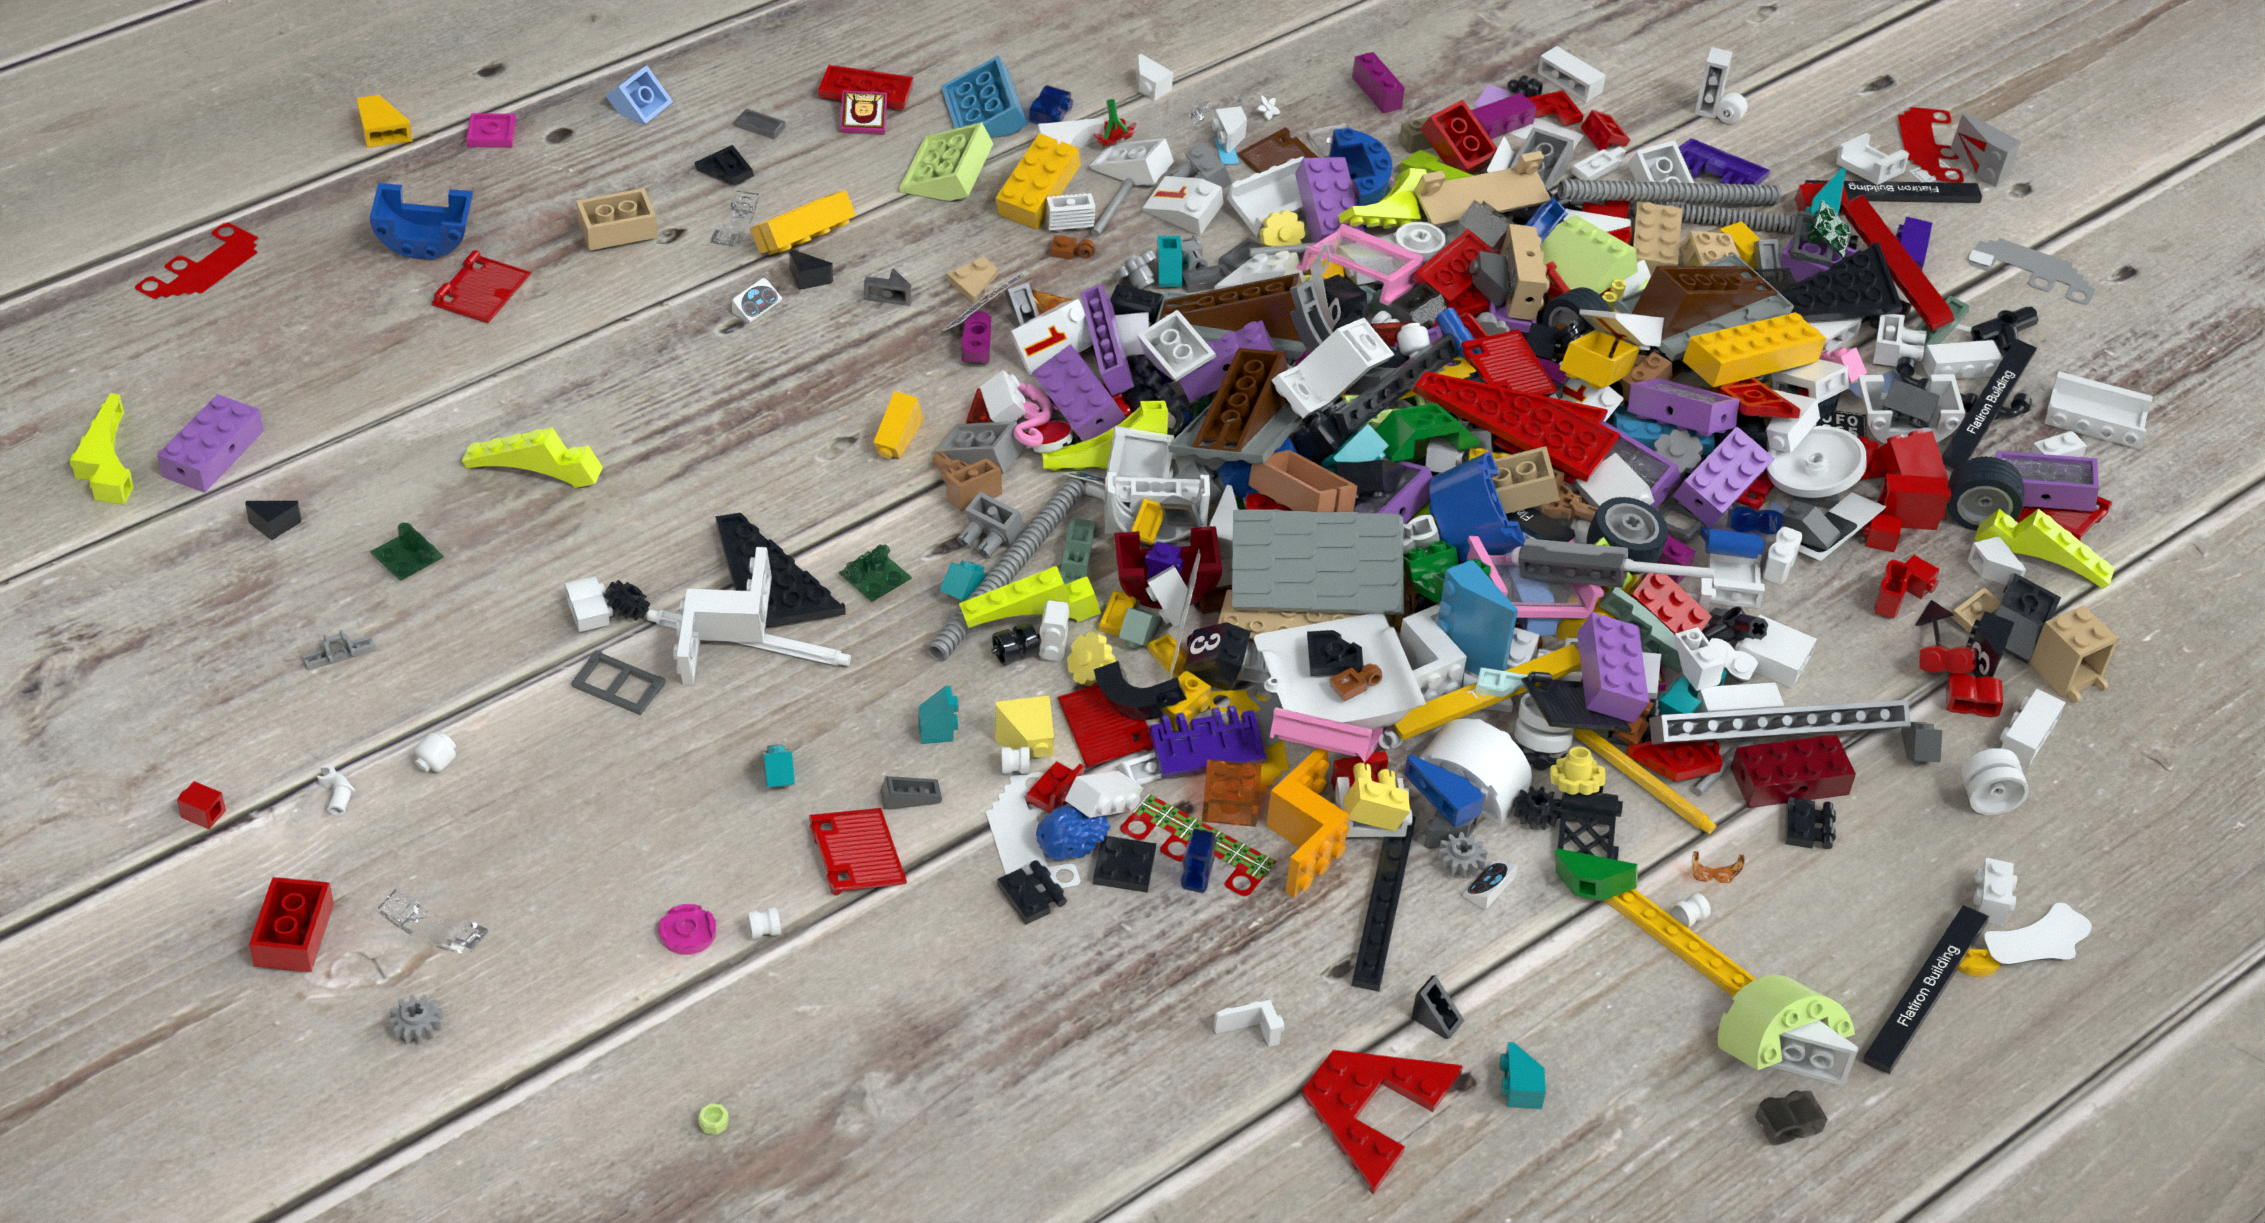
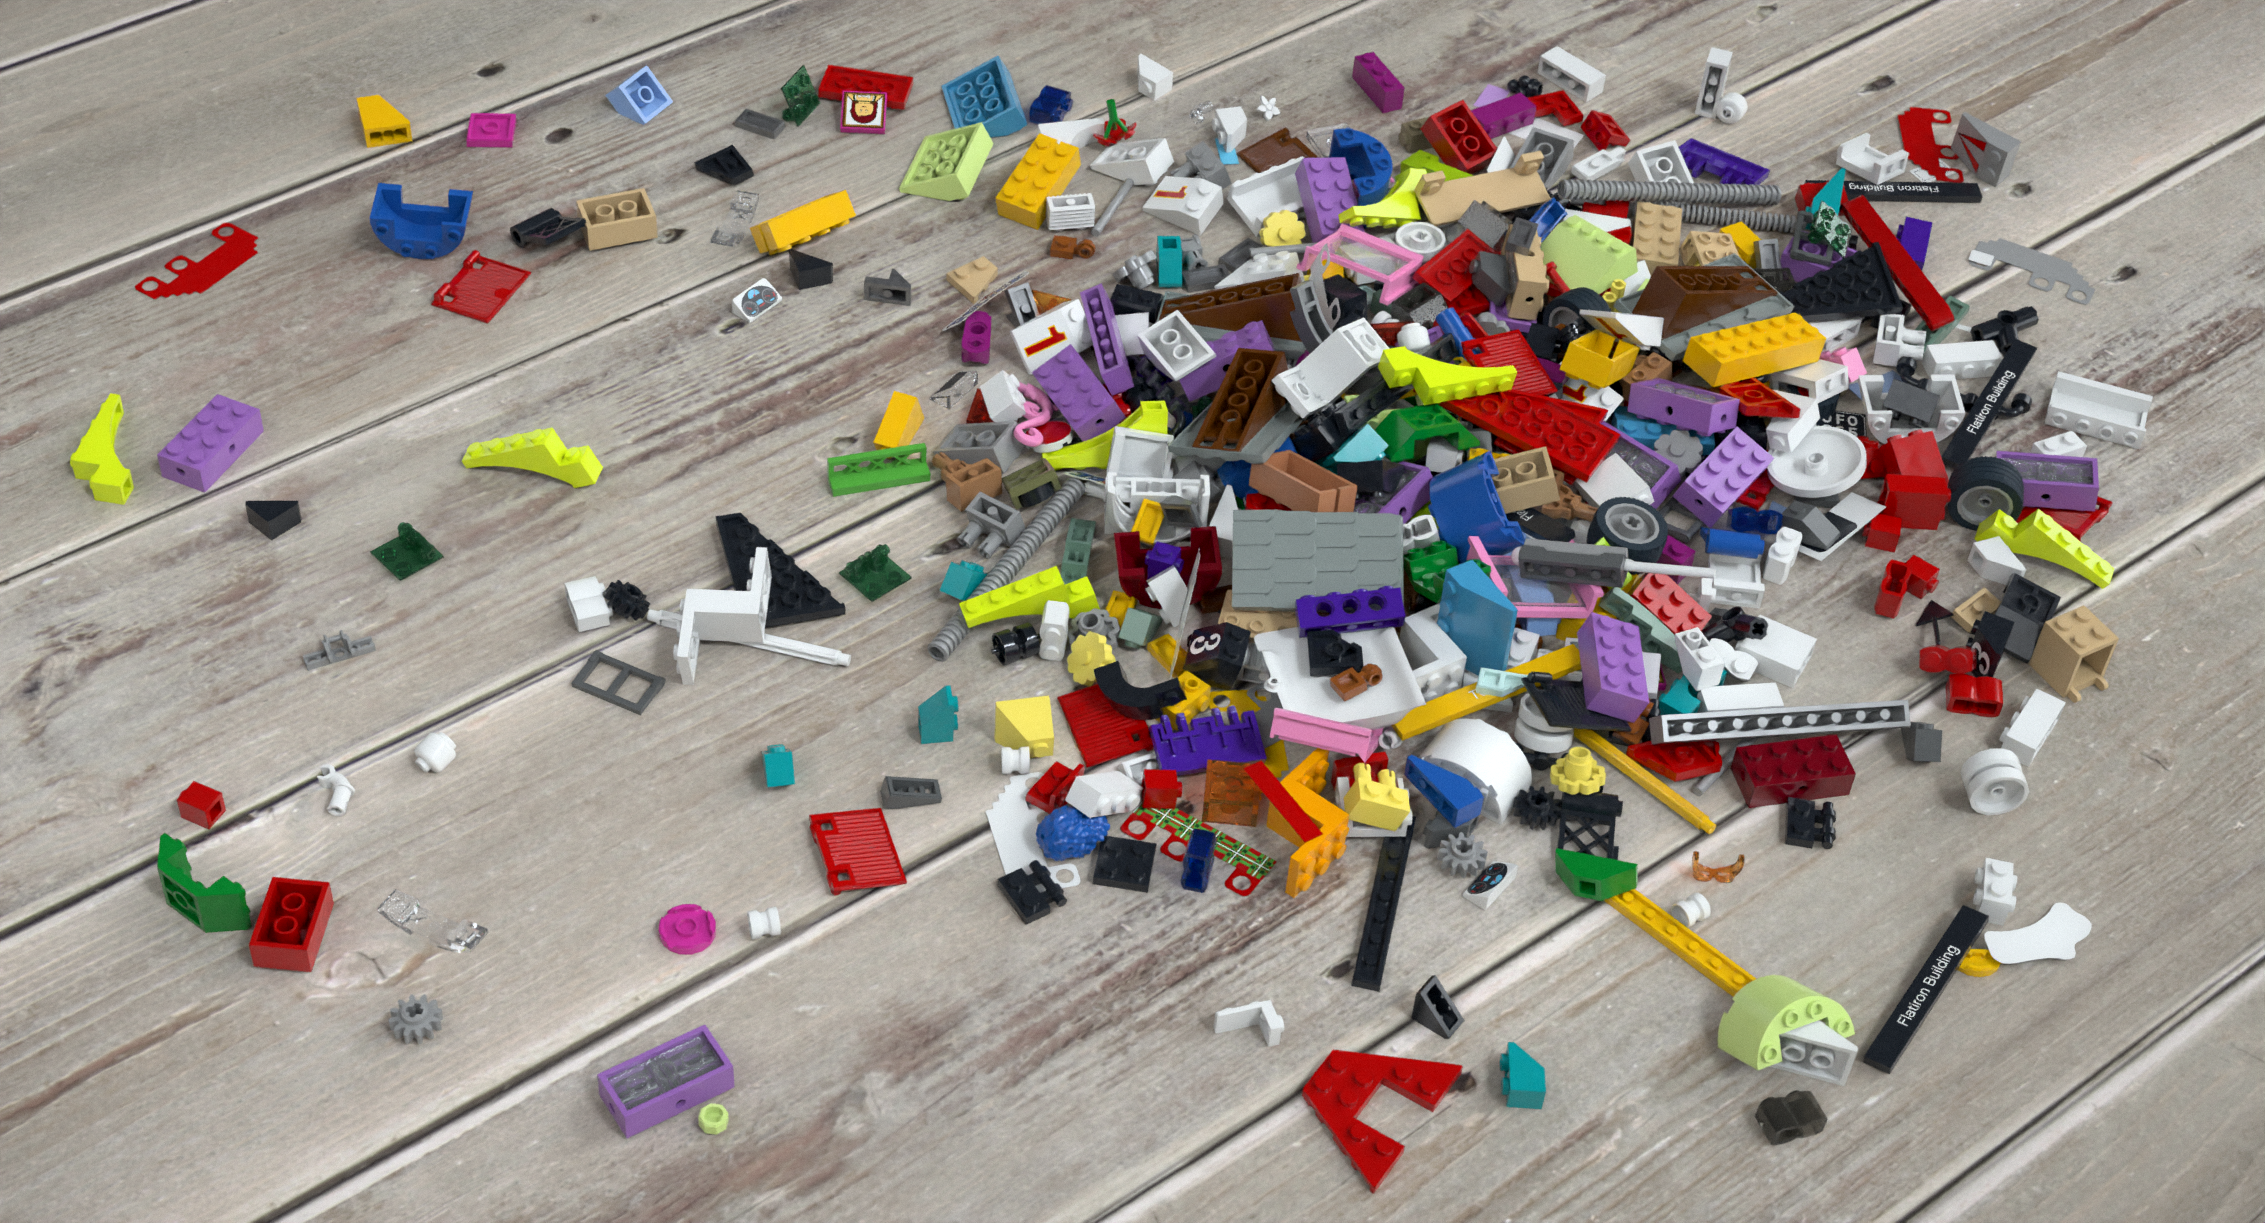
none -> green slope [157,833,252,933]
none -> black piece [510,208,586,248]
none -> brick [597,1024,735,1138]
none -> clear green hinge [781,65,820,127]
none -> bright green fence [827,443,931,497]
none -> clear slope [930,371,978,409]
none -> olive piece [1002,458,1062,510]
none -> light grey plant [1068,608,1121,650]
none -> red brick [1141,769,1182,809]
none -> red sticker [1243,760,1323,842]
none -> dark purple brick [1295,586,1405,638]
none -> neon yellow arch [1378,346,1517,405]
none -> flat silver tile [1505,217,1539,256]

